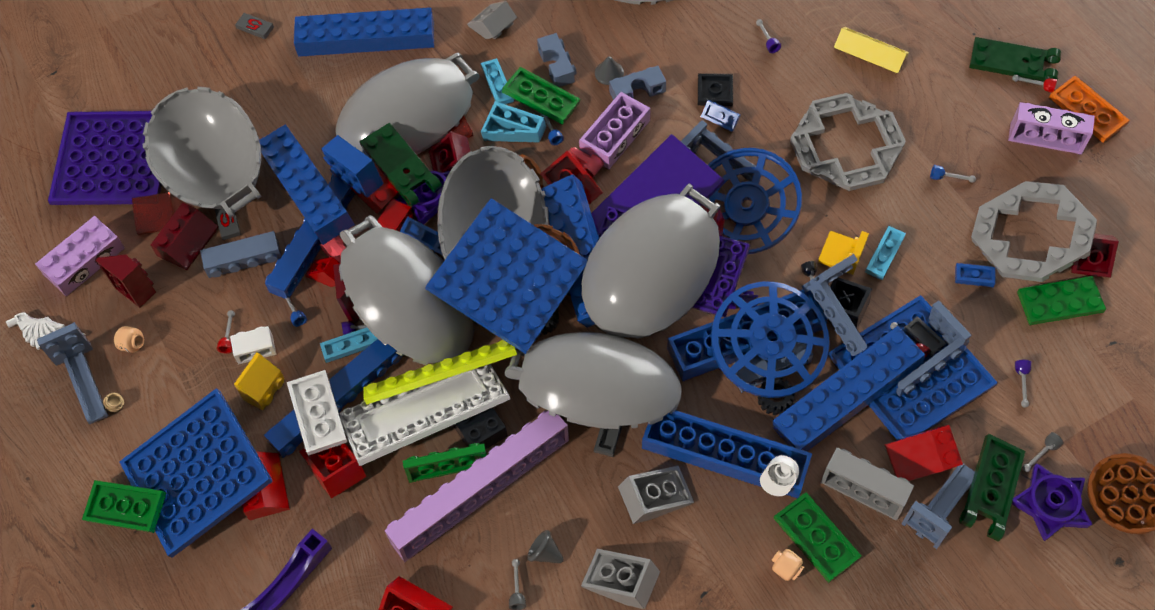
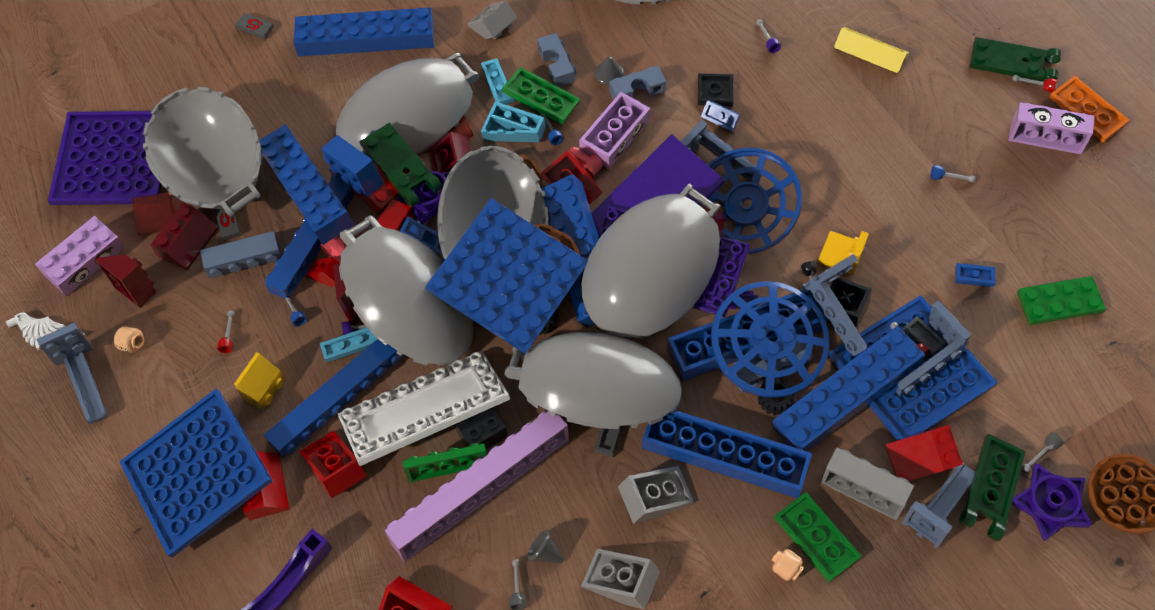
green plate [82,480,166,533] -> none
tan plate [103,393,124,412] -> none
white brick [230,326,277,365] -> none
white plate [287,370,347,455] -> none
neon yellow plate [363,340,517,405] -> none
white cap [760,455,799,496] -> none
light grey plate [790,93,906,191] -> none
medium azure plate [865,226,906,280] -> none
light grey plate [971,181,1097,282] -> none
hinge [1015,360,1032,408] -> none
dark red slope [1071,234,1119,278] -> none

